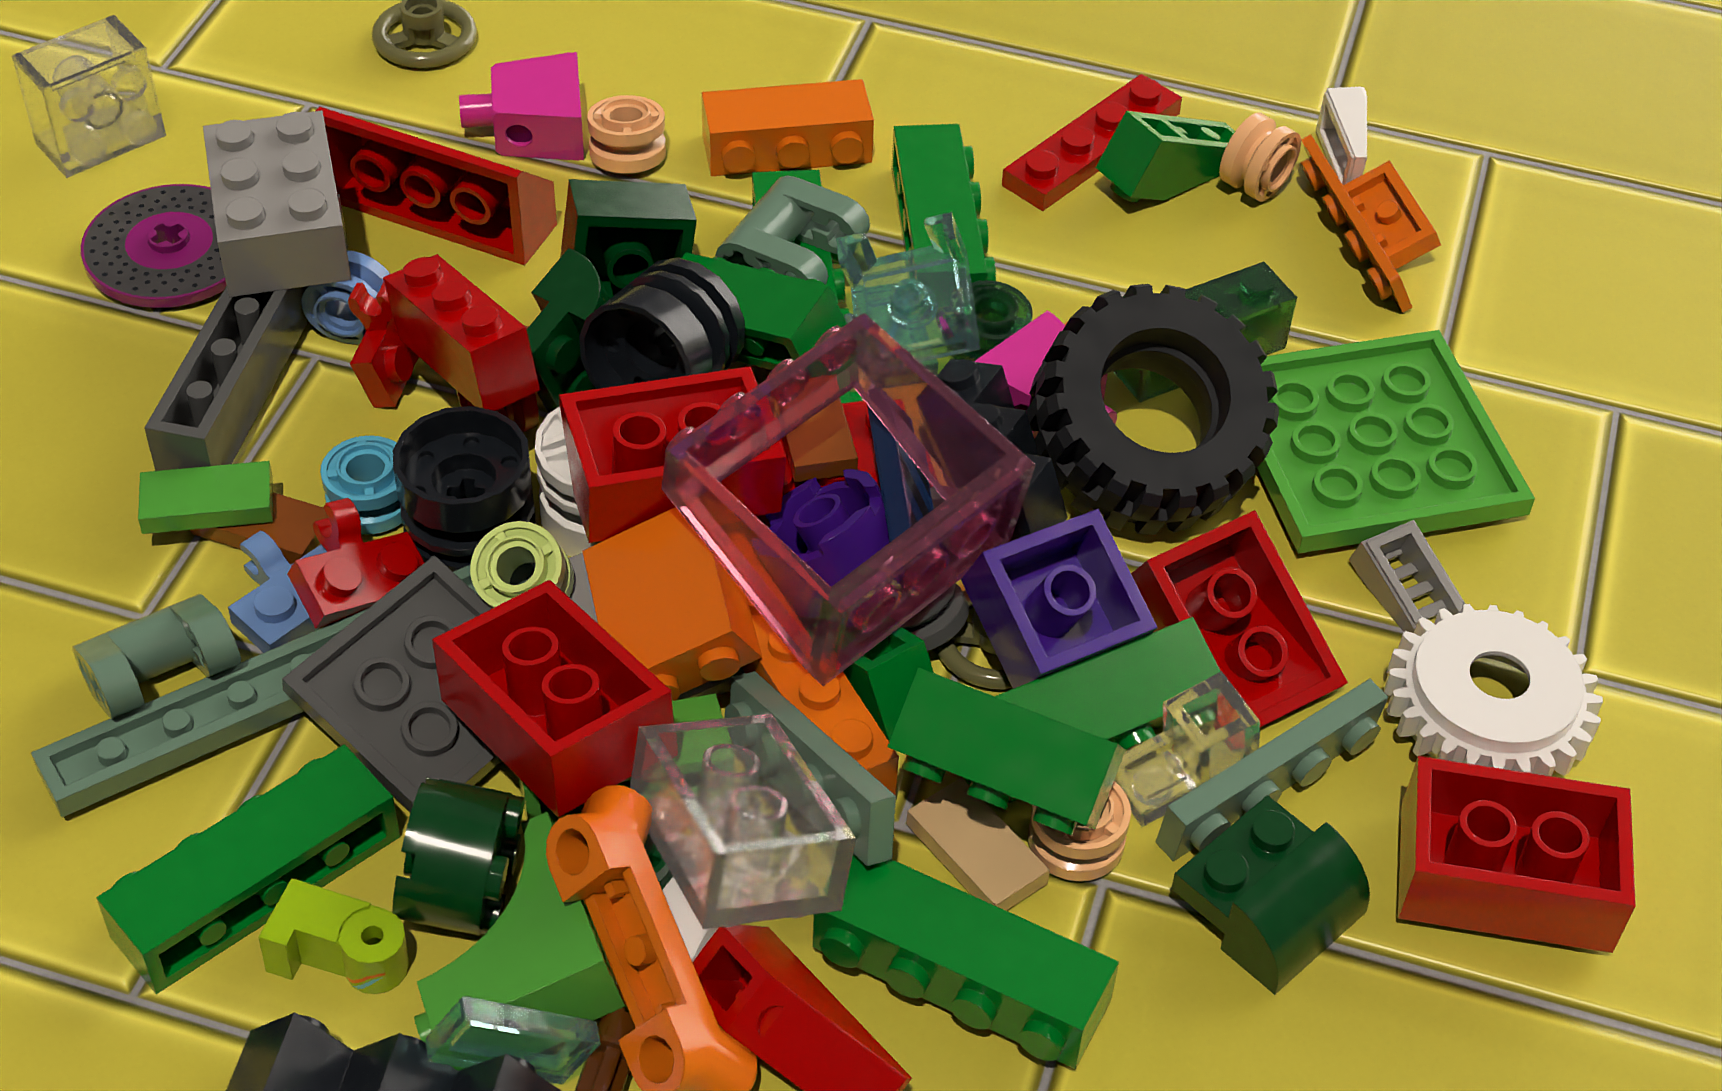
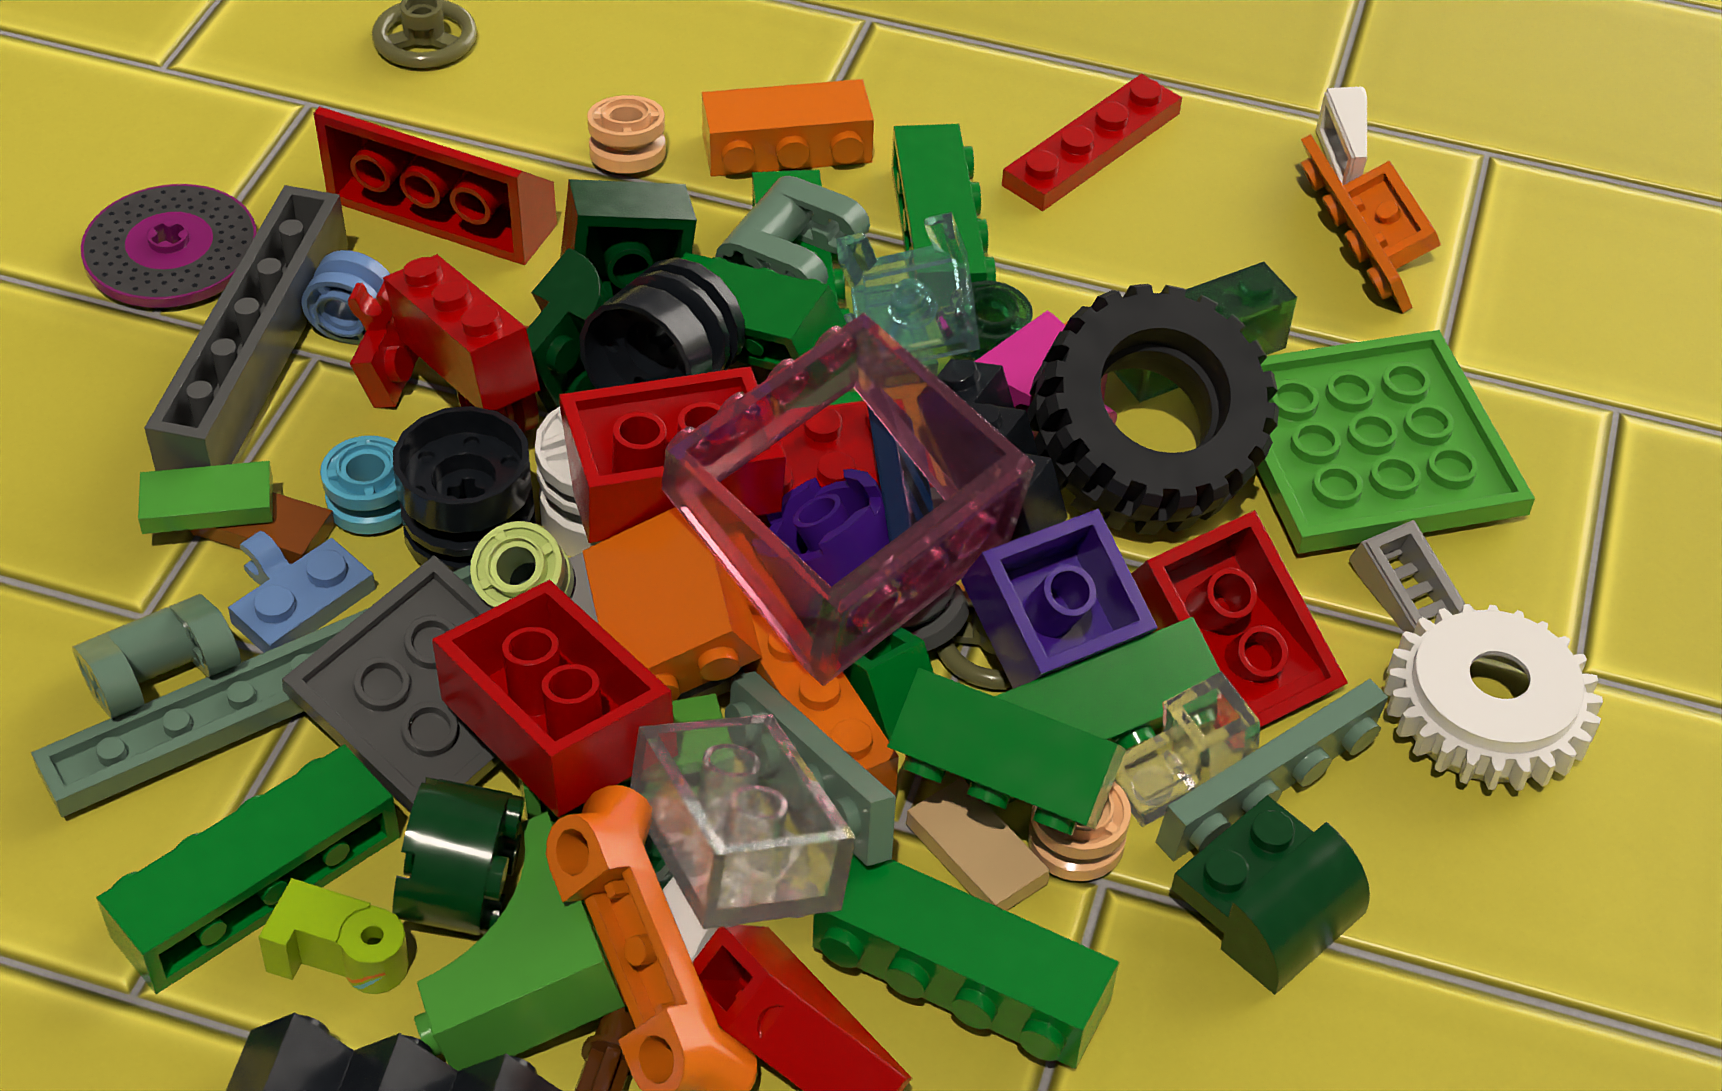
clear brick [11,15,166,178] -> none
light grey brick [203,110,351,297] -> none
red plate [287,498,425,629] -> none
clear light blue tile [426,996,600,1085] -> none
dark pink torso [459,52,584,160] -> none
dark orange tile [770,369,858,482] -> none
green slope [1095,111,1235,202] -> none
light nougat wheel [1219,113,1301,202] -> none
red brick [1398,756,1636,953] -> none

